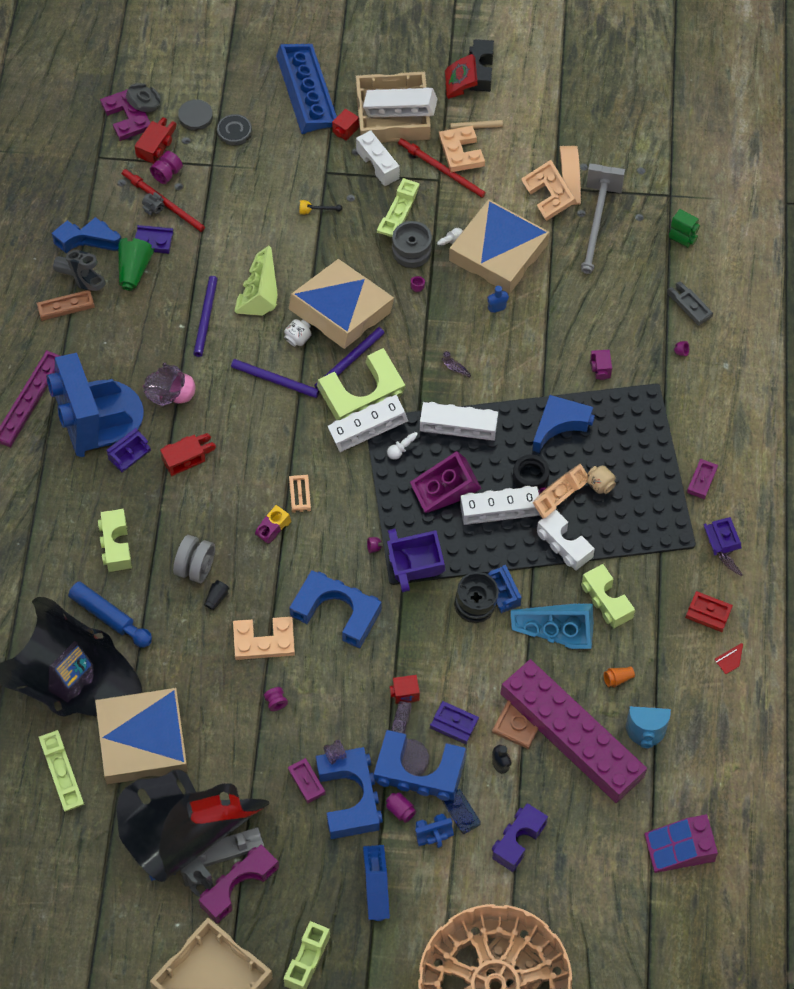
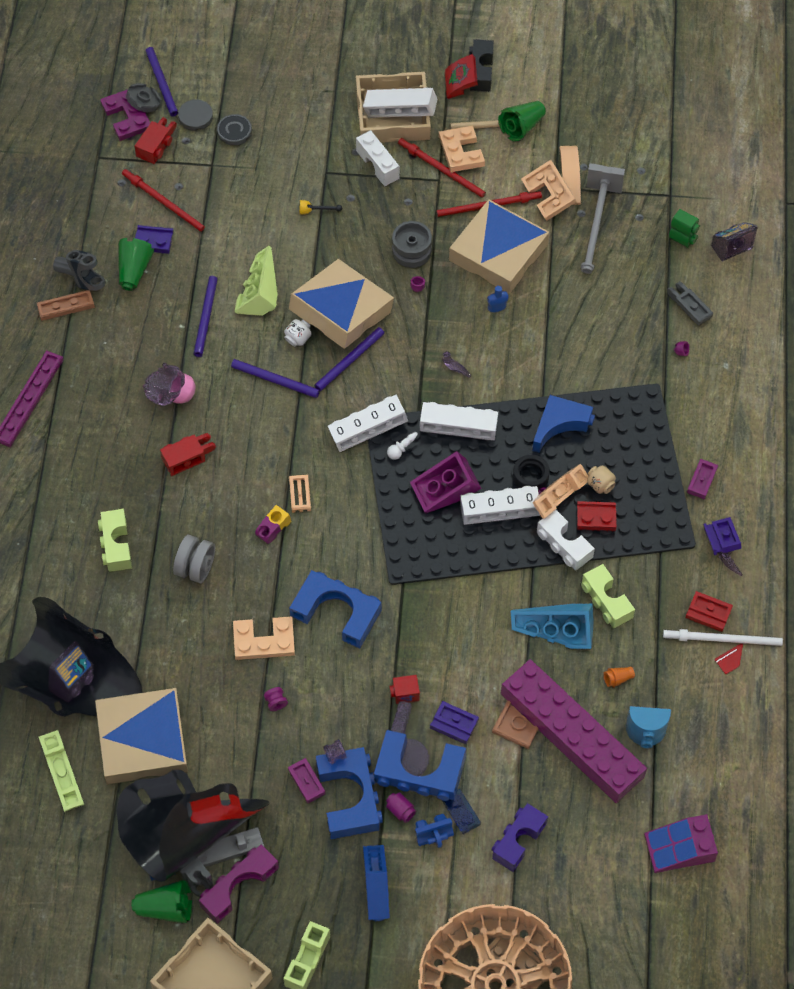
blue plate [46,353,144,457] -> none
blue arch [52,217,121,253] -> none
blue piece [68,581,152,648] -> none
dark purple hinge [107,428,151,472] -> none
dark grey gear [142,192,164,215] -> none
magenta wheel [149,151,183,184] -> none
black cone [204,580,229,611] -> none
blue arch [276,44,337,134] -> none
yellowish green arch [317,348,405,420] -> none
red brick [332,108,359,141] -> none
magenta hinge [367,537,382,553] -> none
yellowish green slope [377,178,420,237] -> none
dark purple piece [387,529,445,592] -> none
white bar [437,228,463,245] -> none
black wheel [454,572,499,623] -> none
blue hinge [488,565,522,613] -> none
black piece [492,745,512,774] -> none
magenta brick [590,349,612,380] -> none
none -> green cone [131,880,192,923]
none -> dark purple piece [145,47,178,117]
none -> red bar [436,191,542,217]
none -> green cone [498,101,546,142]
none -> red plate [577,501,616,531]
none -> white bar [663,629,783,646]
none -> slope [711,222,758,261]

